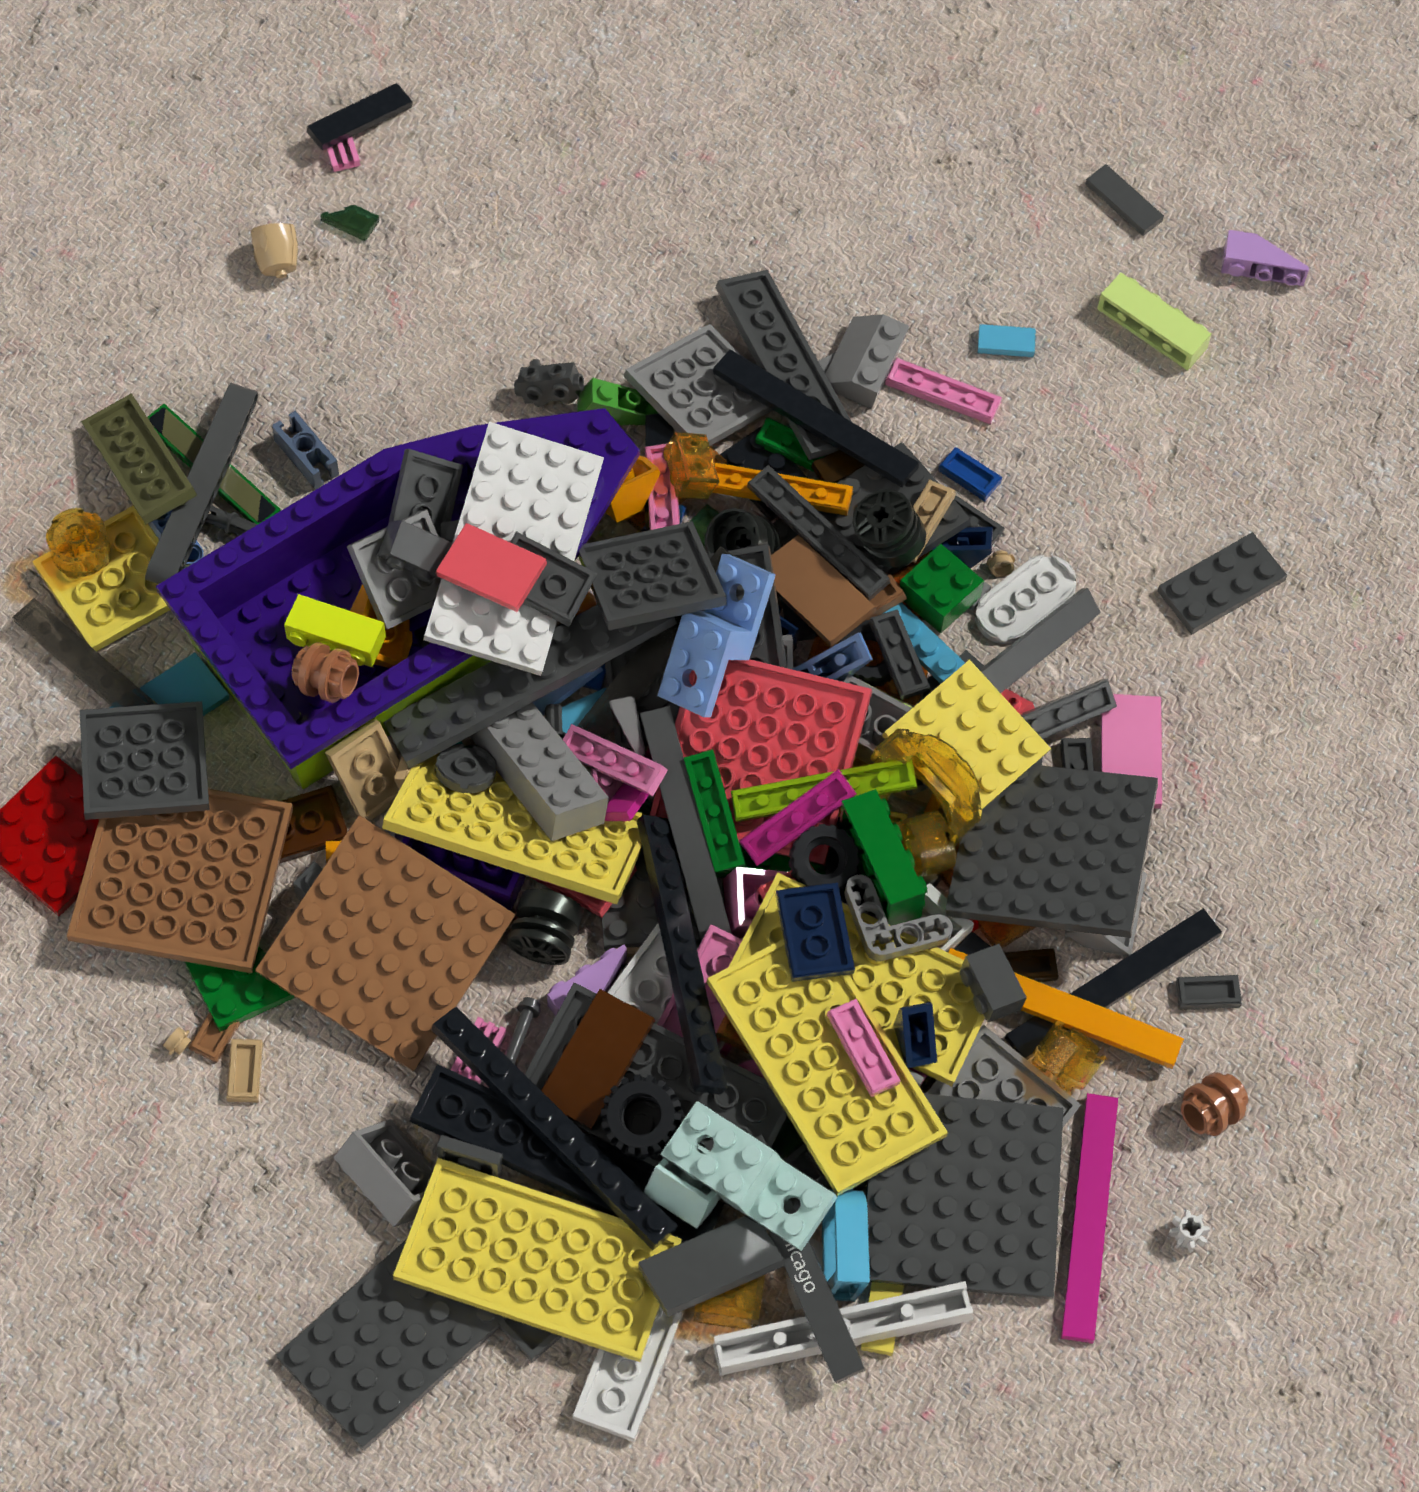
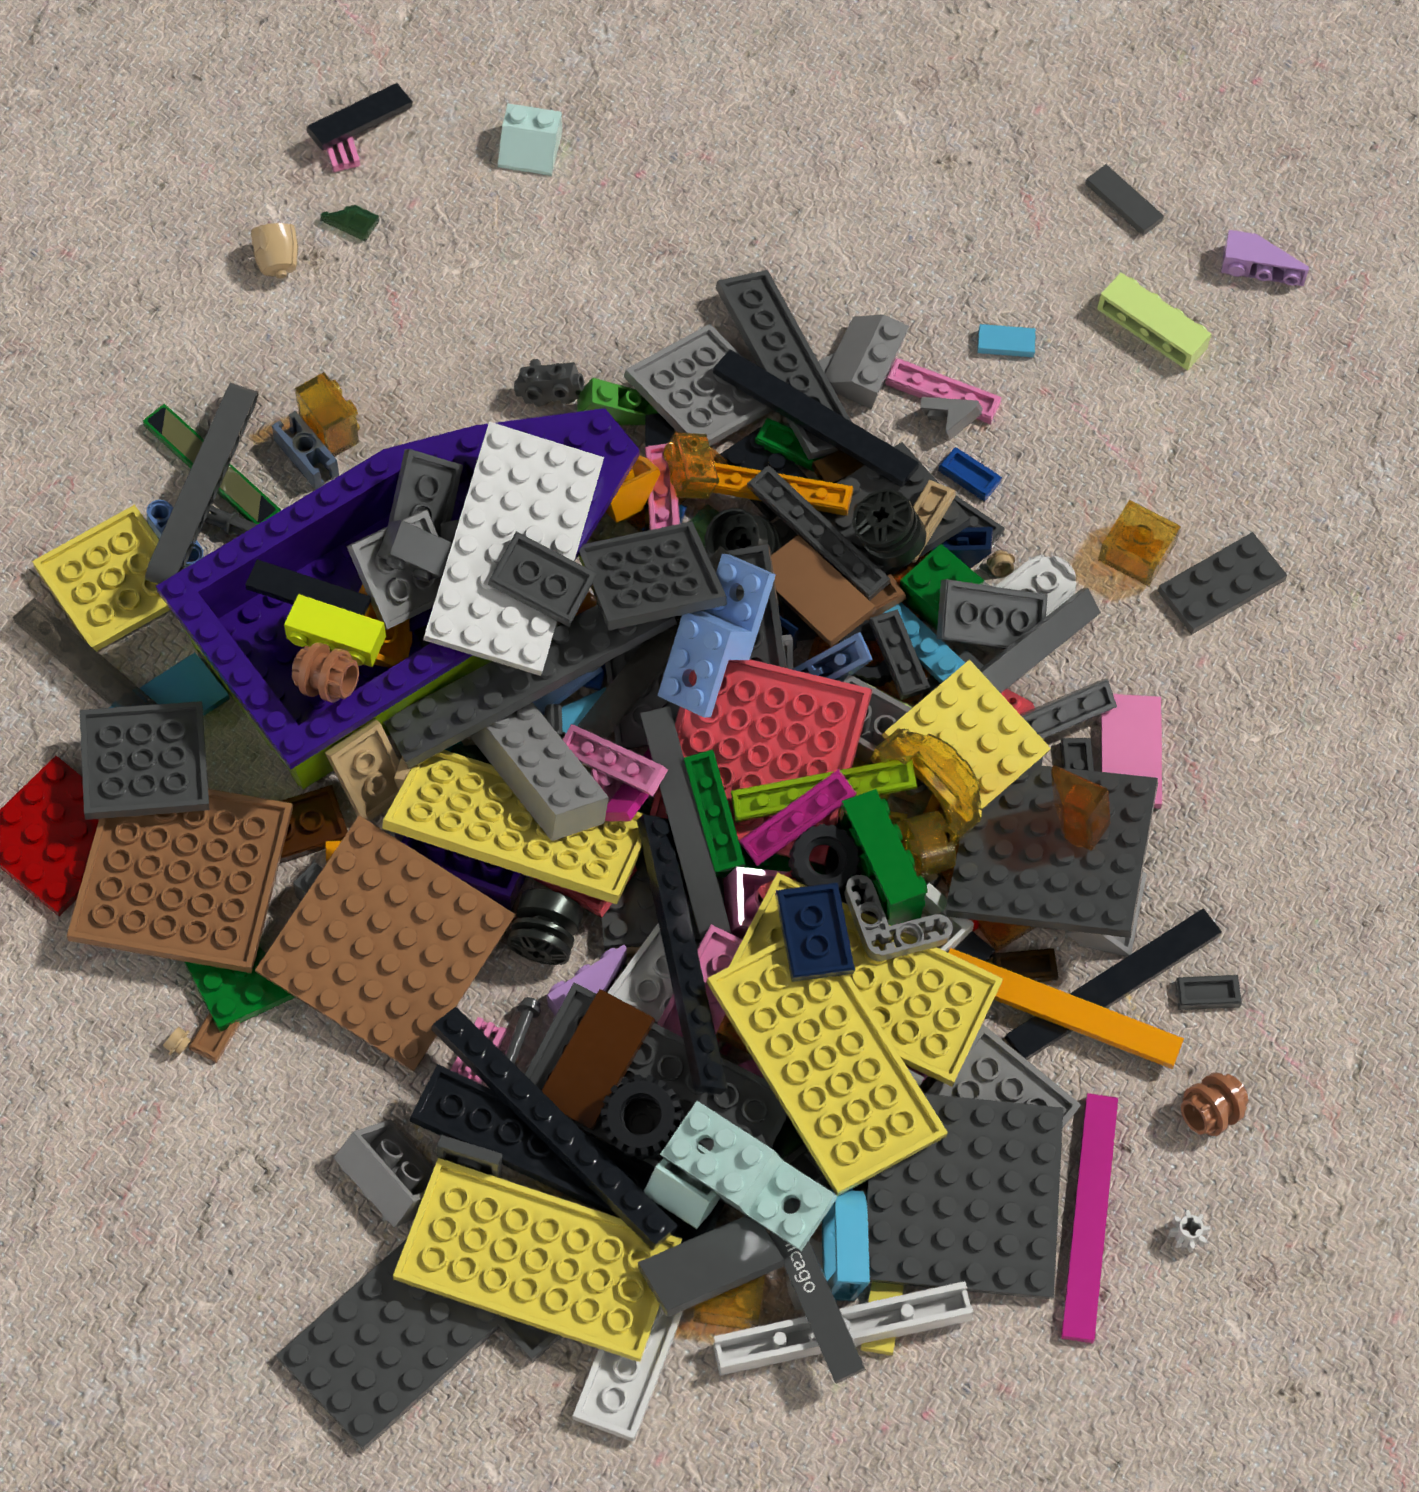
clear yellow brick [46,508,111,579] -> none
olive plate [81,393,197,525] -> none
tan tile [226,1039,263,1103] -> none
dark grey tile [435,744,496,793] -> none
coral tile [436,523,547,612] -> none
light grey slope [609,696,646,757] -> none
bright pink tile [827,999,900,1097] -> none
dark blue slope [893,1002,937,1068] -> none
dark grey brick [960,944,1027,1023] -> none
clear yellow brick [1031,1021,1106,1092] -> none
none -> black tile [245,559,371,616]
none -> clear yellow brick [295,372,360,457]
none -> light aqua slope [498,103,562,176]
none -> light grey slope [920,397,983,439]
none -> dark grey tile [936,579,1048,649]
none -> clear orange slope [1051,765,1110,851]
none -> clear yellow brick [1098,500,1181,587]

